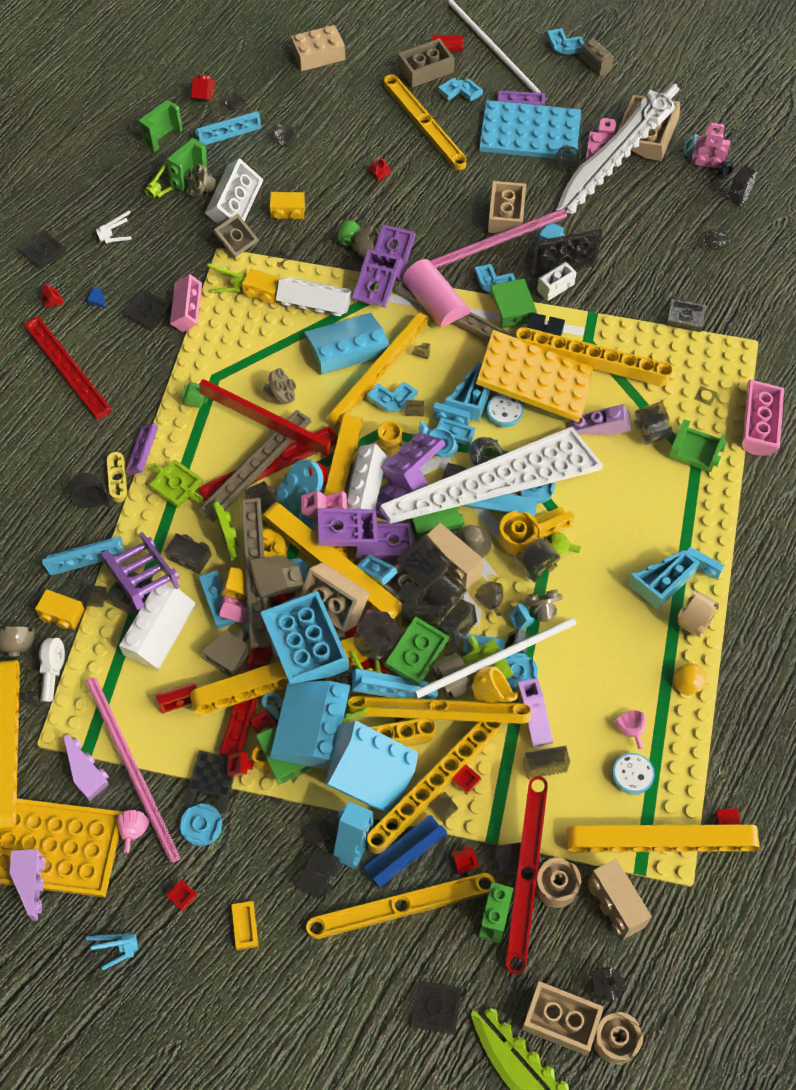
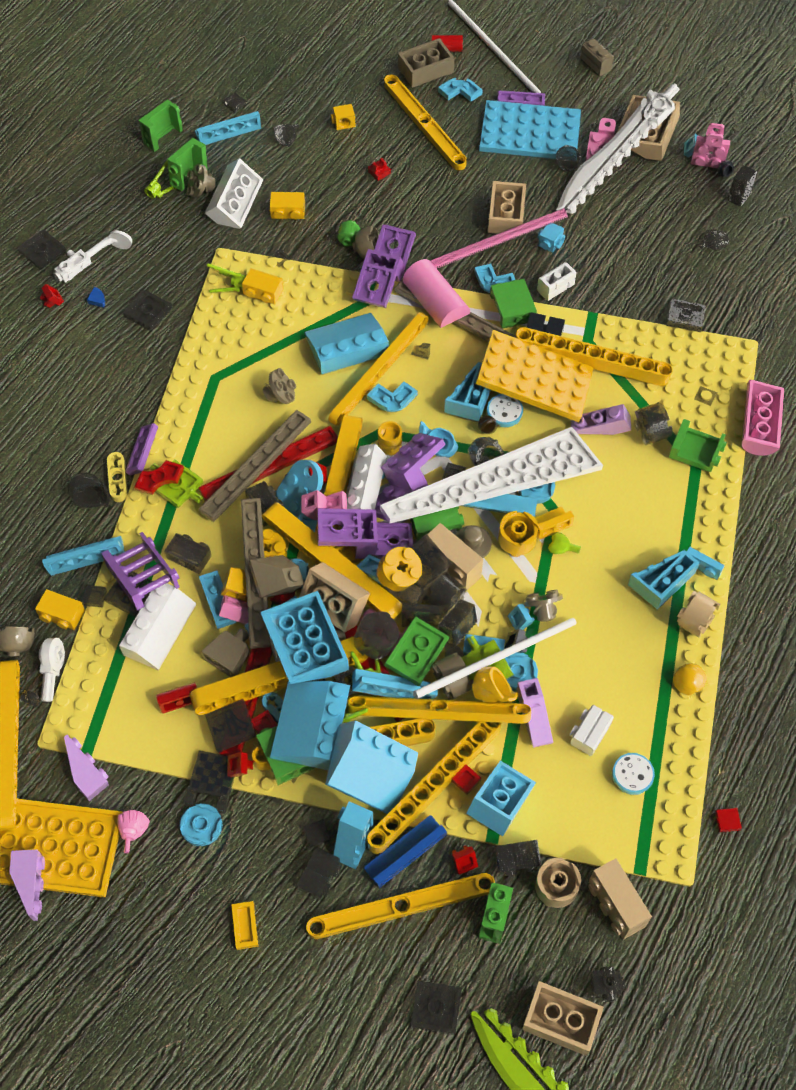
red tile [23,316,112,421] -> none
medium azure plant [85,932,139,970] -> none
bright pink axle [86,677,180,862] -> none
white plant [96,211,132,244] -> none
red plate [166,879,198,912] -> none
bright pink brick [170,274,202,332] -> none
bright green head [181,382,208,408] -> none
red slope [191,75,216,100] -> none
red tile [199,379,330,457] -> none
lime plate [212,502,239,561] -> none
dark tan slope [213,213,259,258] -> none
white slope [276,277,354,316] -> none
tan brick [291,25,345,71] -> none
clear smoke tile [406,400,424,416] -> none
clear smoke tile [428,792,458,822] -> none
medium azure plate [433,402,470,425] -> none
medium azure plate [437,417,476,446] -> none
clear smoke piece [475,581,504,616] -> none
red beam [506,776,548,974] -> none
clear smoke brick [515,537,561,582] -> none
clear smoke brick [523,745,570,780] -> none
clear smoke slope [525,229,603,278] -> none
medium azure plate [547,28,584,54] -> none
yellow beam [567,825,760,852] -> none
tan brick [593,1012,643,1065] -> none
bright pink piece [614,710,646,749] -> none
none -> white piece [54,230,132,283]
none -> red tile [134,460,184,495]
none -> clear smoke tile [205,699,256,753]
none -> yellow brick [331,104,355,130]
none -> yellow brick [377,547,422,591]
none -> medium azure slope [466,761,536,836]
none -> dark brown tile [478,416,497,434]
none -> white brick [569,705,614,756]

